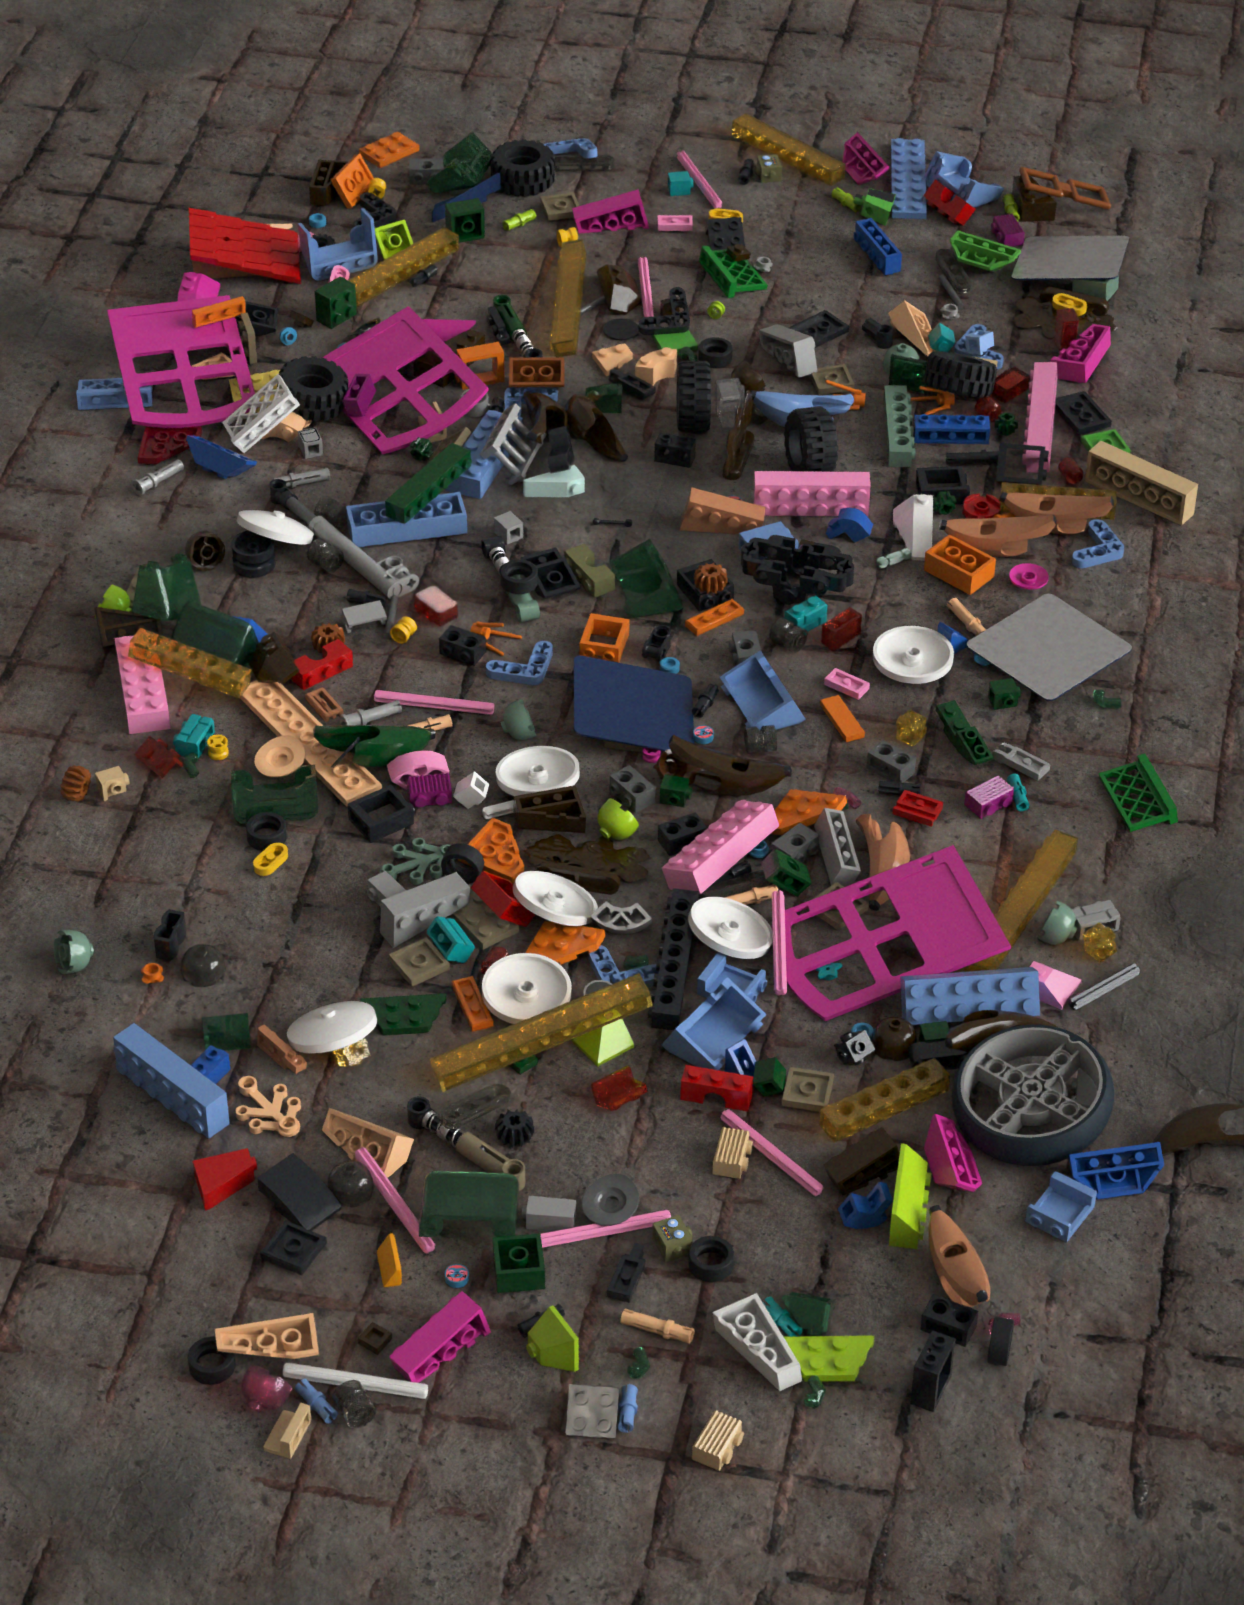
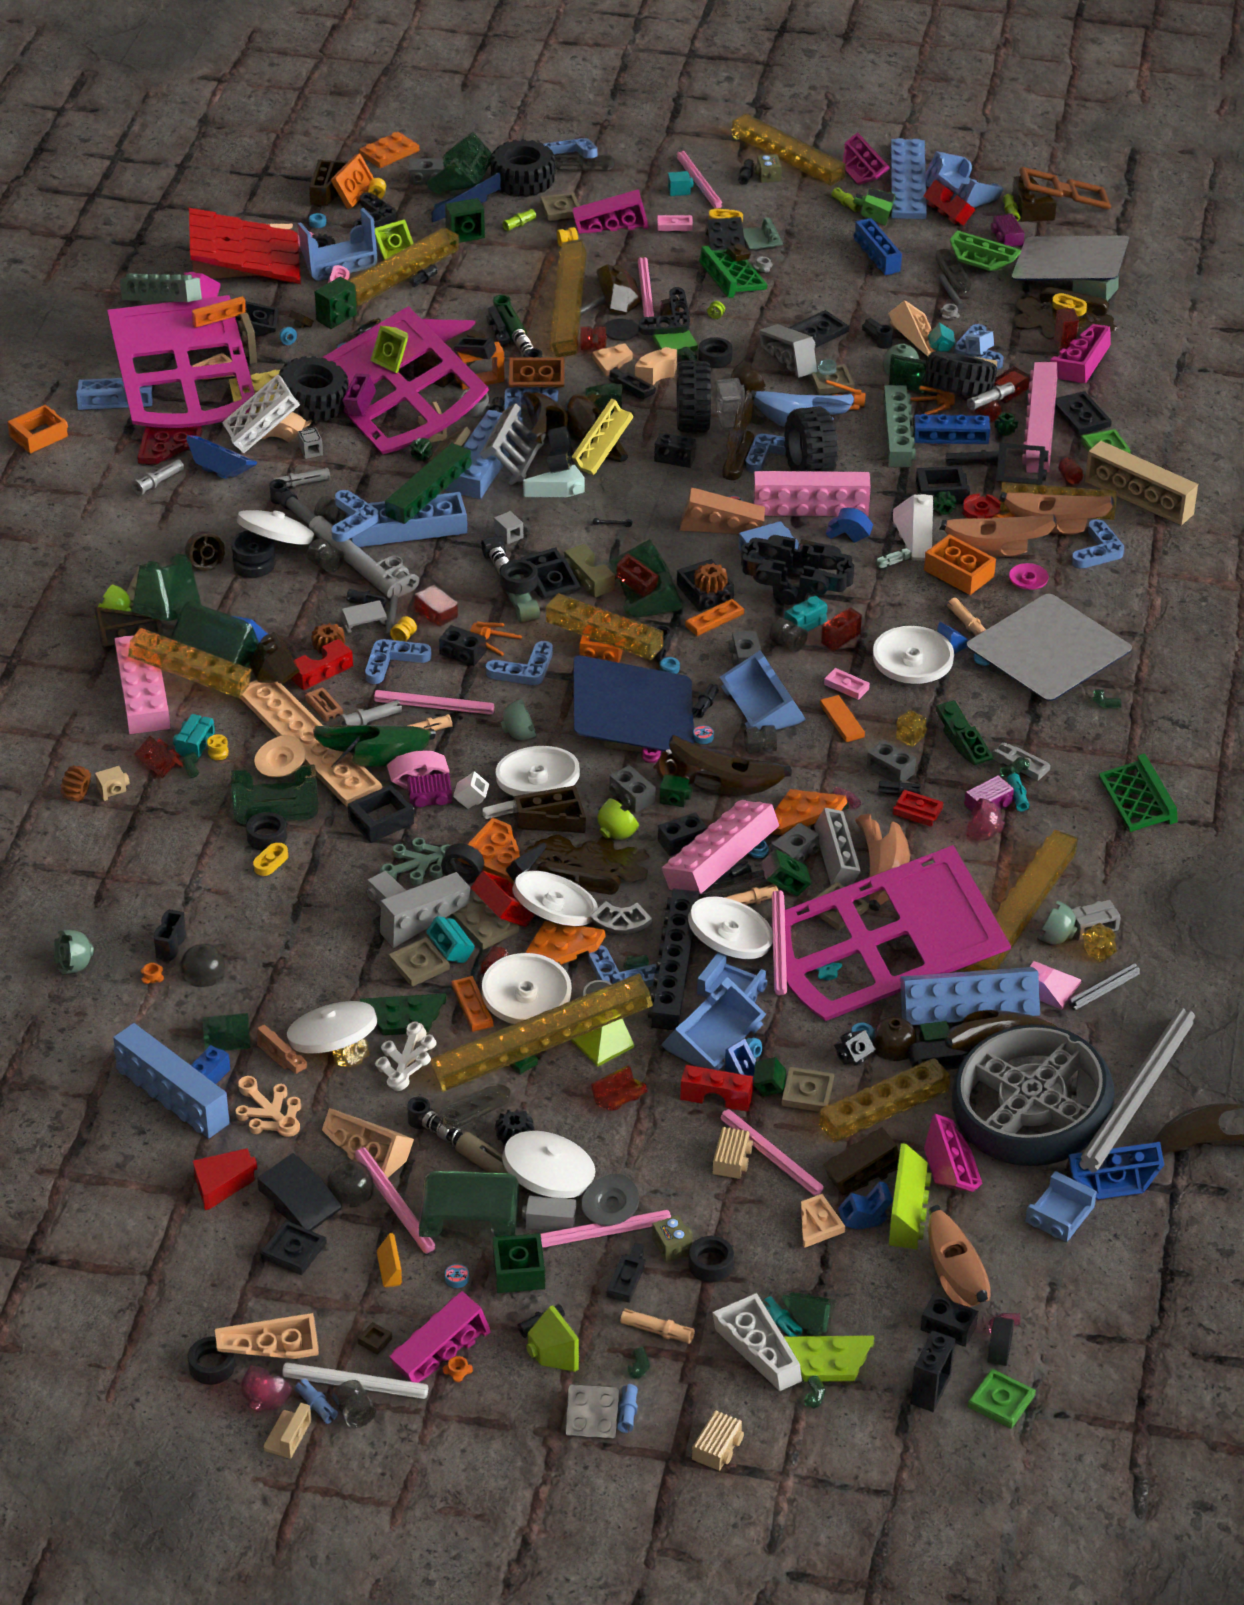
dark green brick [988,678,1021,710] -> none
none -> orange window [7,405,68,453]
none -> sand green brick [120,273,202,302]
none -> medium blue beam [331,490,379,542]
none -> medium blue beam [365,639,431,684]
none -> lime slope [370,326,408,373]
none -> white plant [375,1022,436,1091]
none -> orange plate [443,1356,473,1382]
none -> black slope [453,337,496,360]
none -> white dish [502,1131,595,1198]
none -> black slope [506,843,547,882]
none -> clear yellow brick [546,593,663,660]
none -> light yellow fence [571,399,633,475]
none -> clear red wheel [580,326,606,350]
none -> clear red brick [616,553,658,598]
none -> sand green hinge [743,217,783,250]
none -> medium blue beam [746,434,786,473]
none -> dark azure plate [746,1038,762,1059]
none -> light nougat wing [801,1194,845,1248]
none -> clear light blue tile [818,359,837,375]
none -> clear pink cylinder [966,798,1004,841]
none -> light grey pin [967,382,1015,410]
none -> bright green tile [967,1369,1036,1429]
none -> clear green arm [1000,757,1030,777]
none -> light grey axle [1079,1008,1195,1173]

